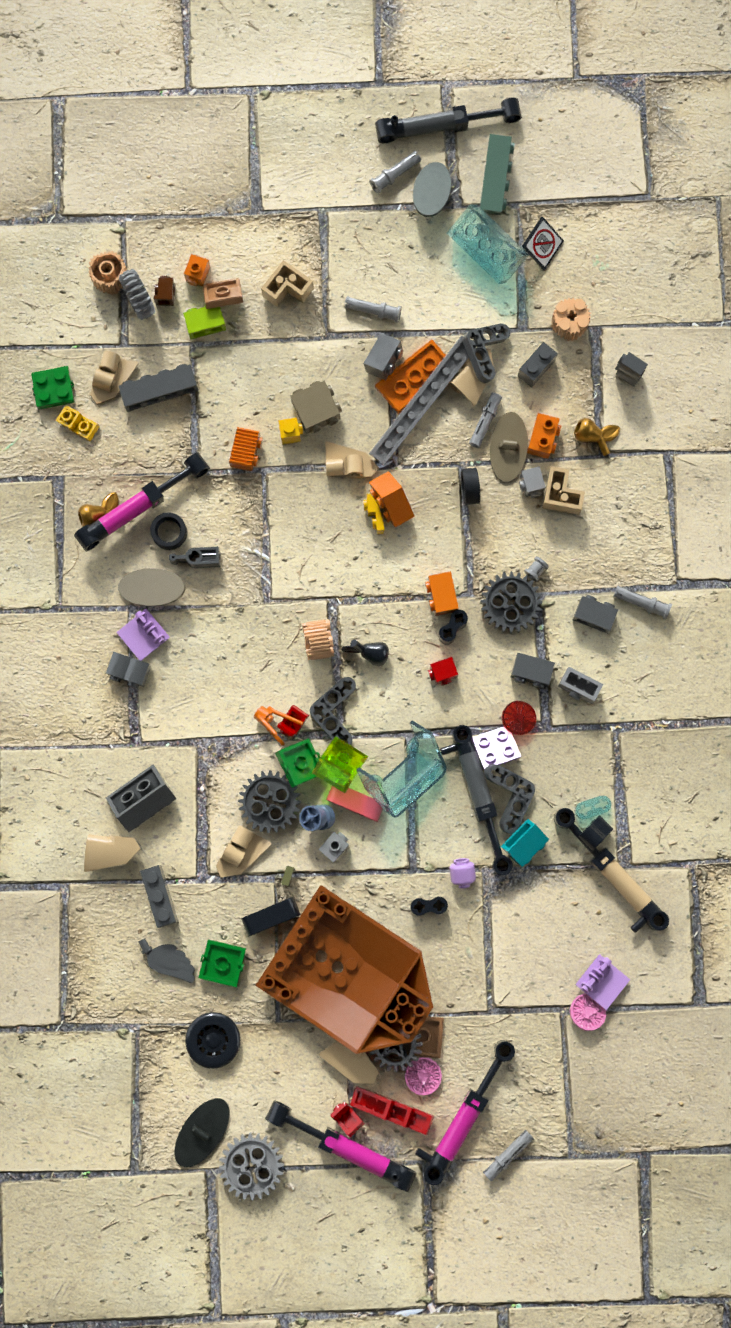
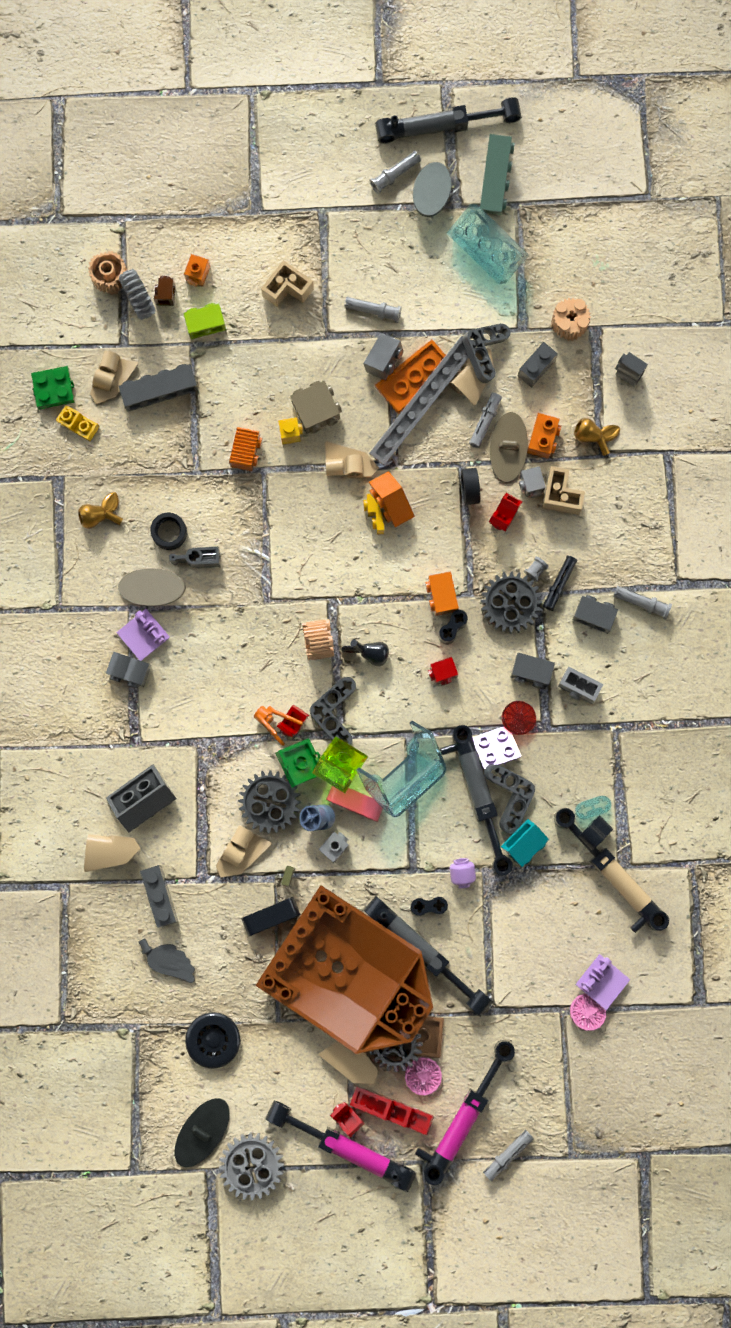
black piece [74,452,210,551] -> none
green plate [198,939,246,987] -> none
medium nougat tile [203,278,243,309] -> none
piece [522,217,564,270] -> none
none -> black piece [363,896,493,1017]
none -> red brick [489,493,523,532]
none -> black pin [542,555,578,611]

